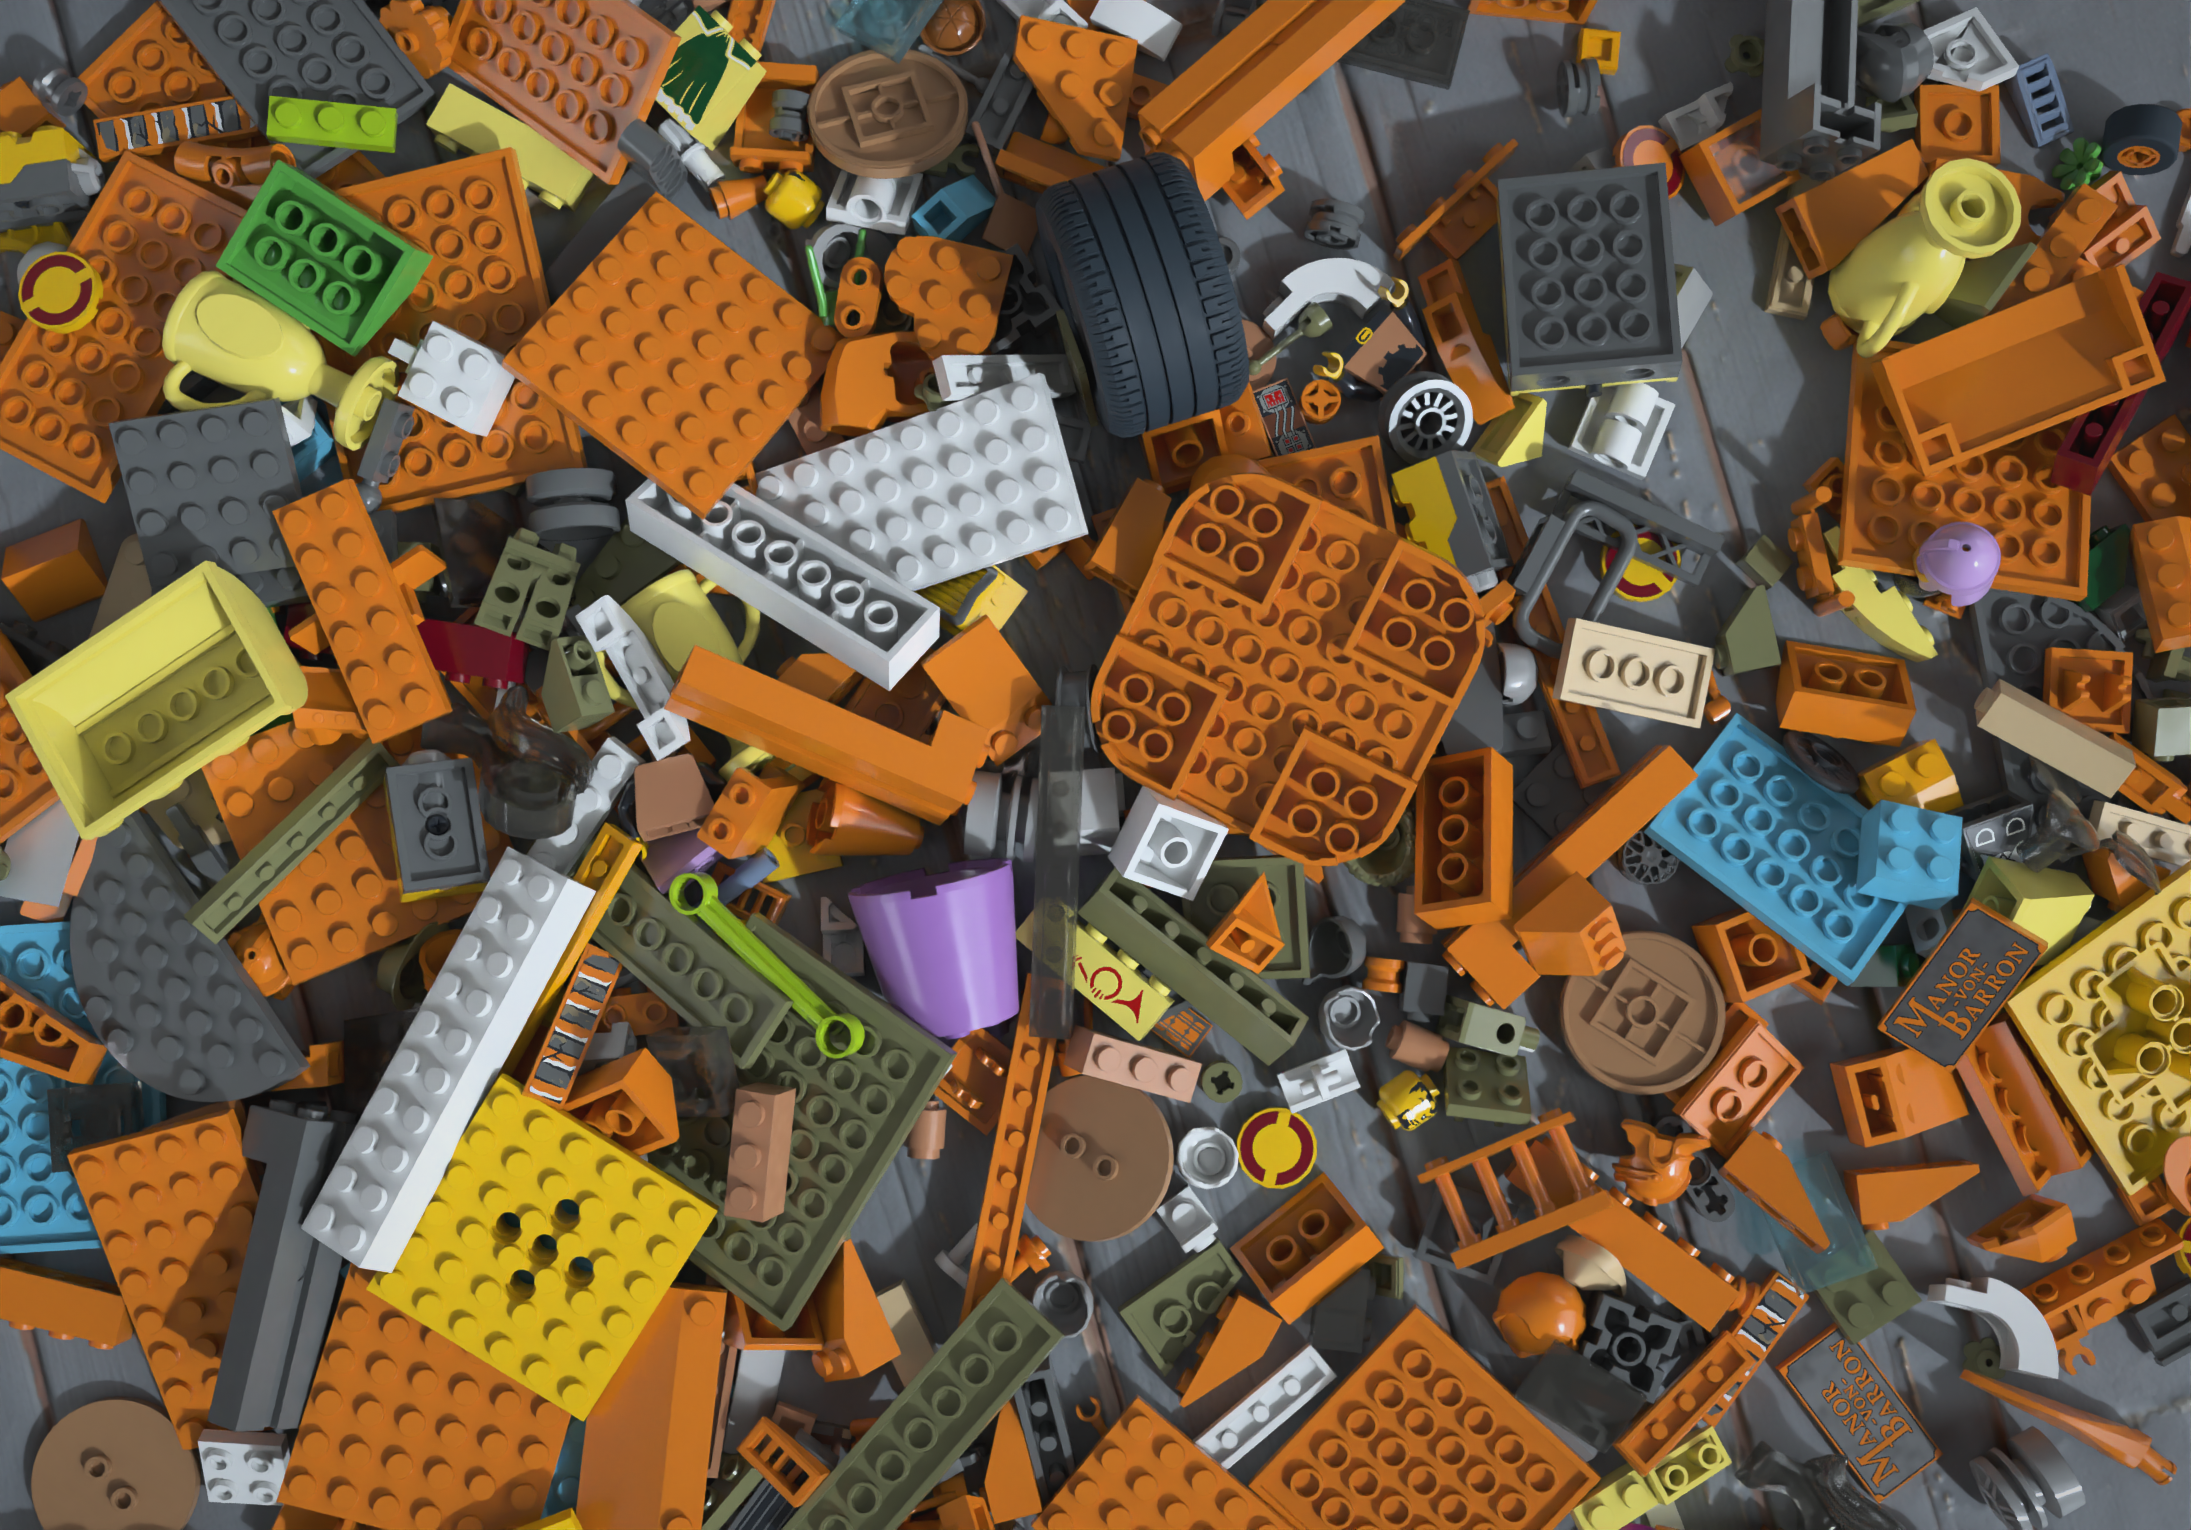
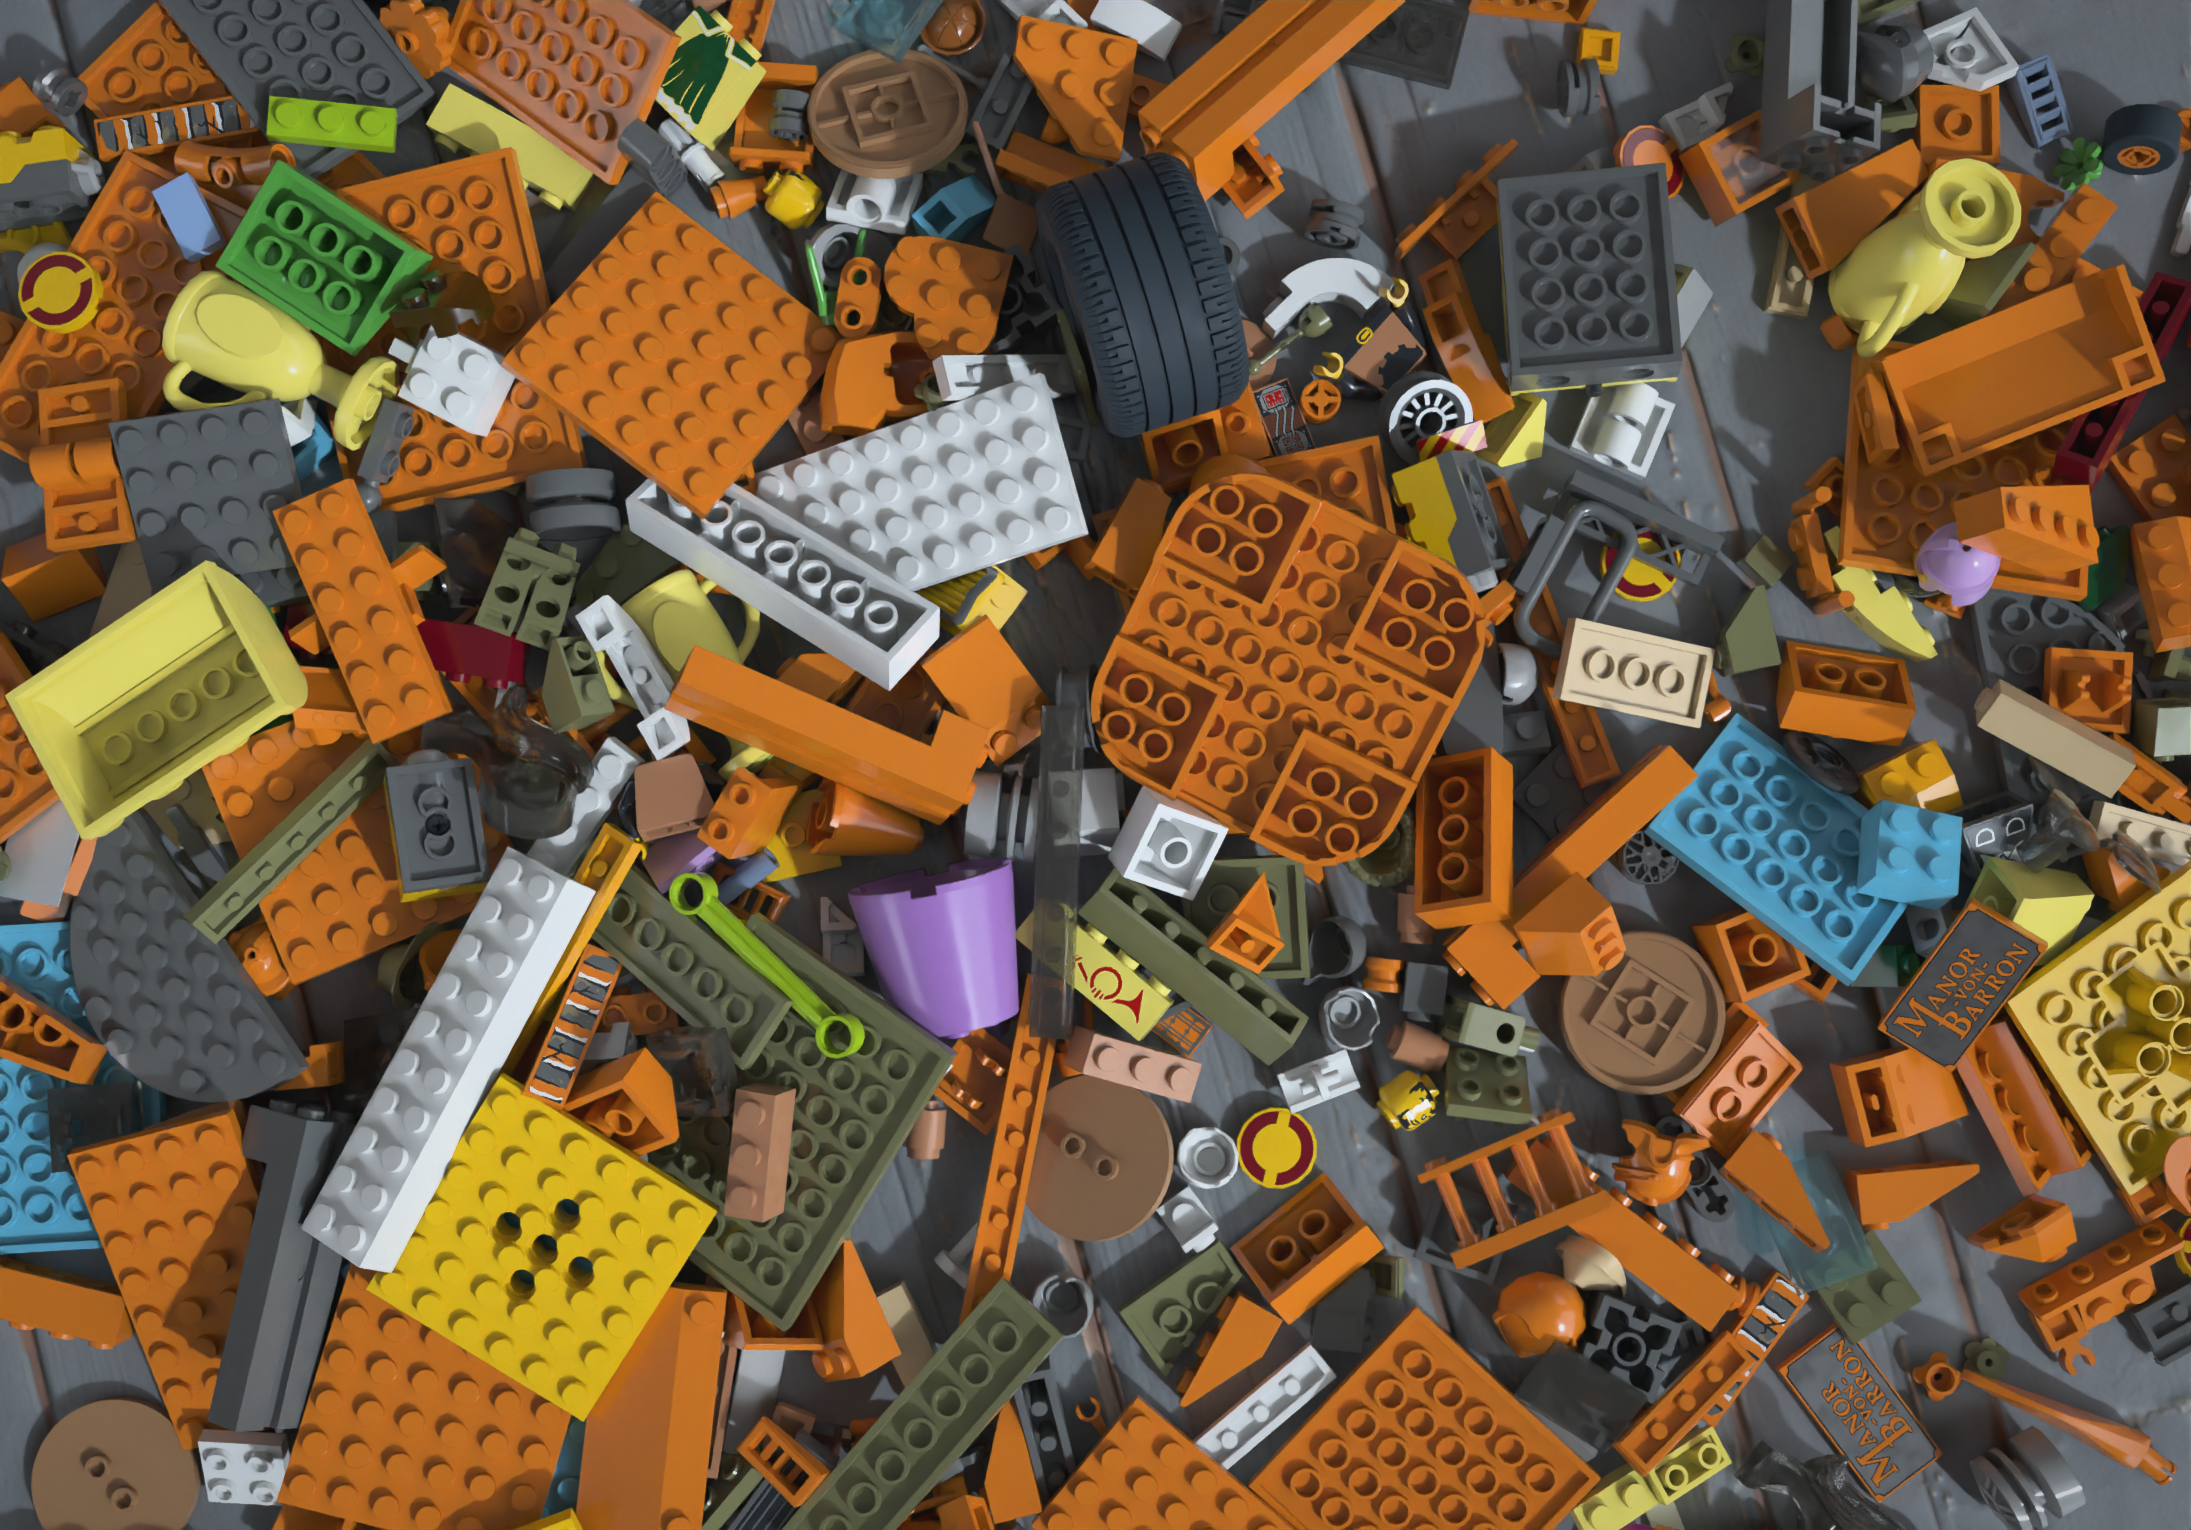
orange plate [1010,1233,1051,1283] -> none
olive wheel [1201,1060,1243,1103] -> none
white arch [1927,1277,2059,1379] -> none
orange slope [2048,170,2161,270] -> none
none -> orange plate [29,378,135,553]
none -> light blue tile [152,172,228,264]
none -> dark brown slope [389,270,495,339]
none -> sticker [1417,420,1487,462]
none -> orange plate [1852,372,1899,465]
none -> orange plate [1912,1351,1962,1402]
none -> orange wedge [1954,485,2100,576]

